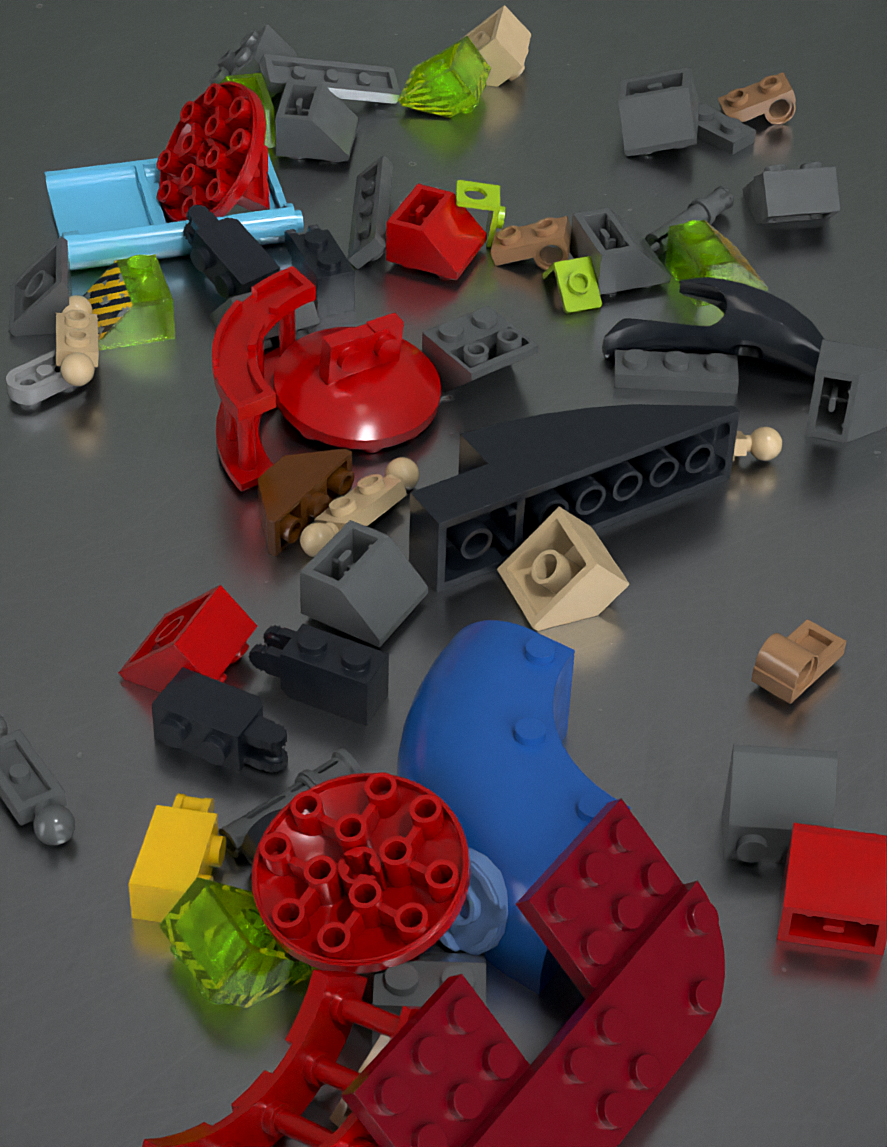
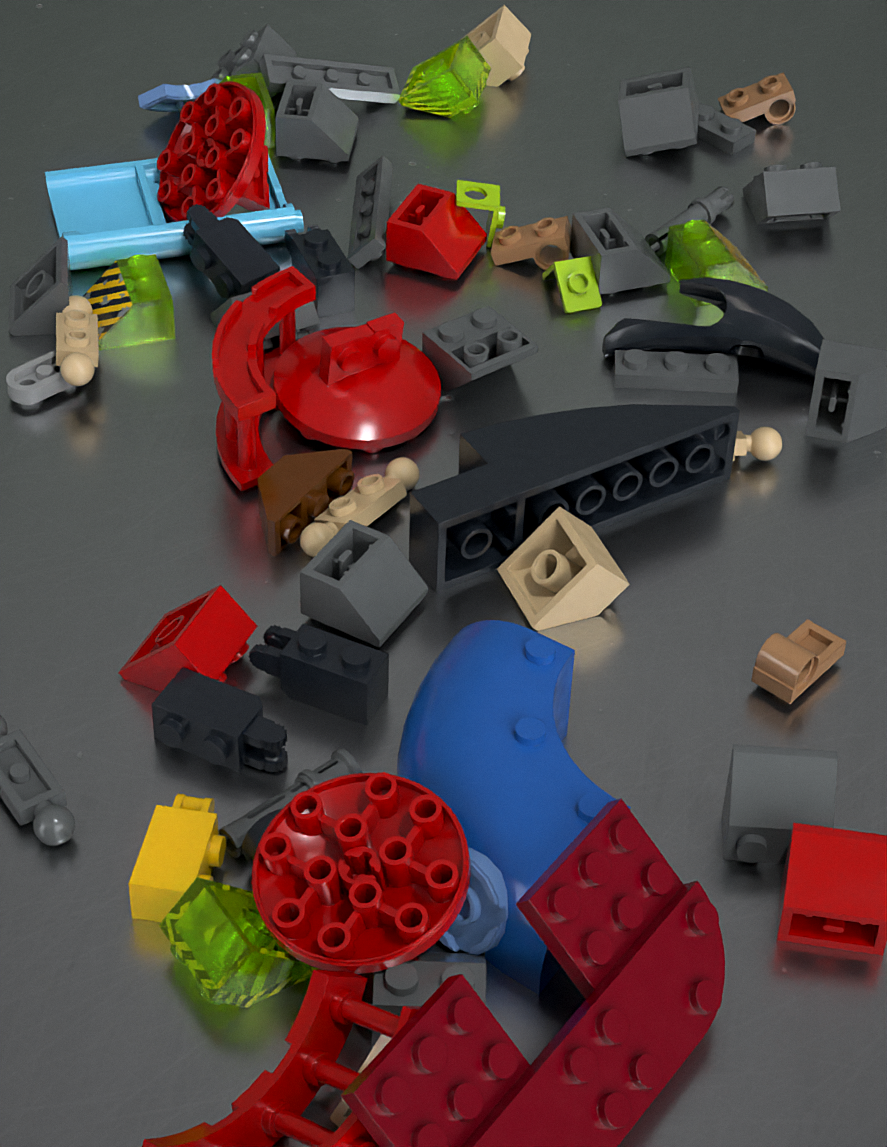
none -> medium blue tile [138,78,225,112]

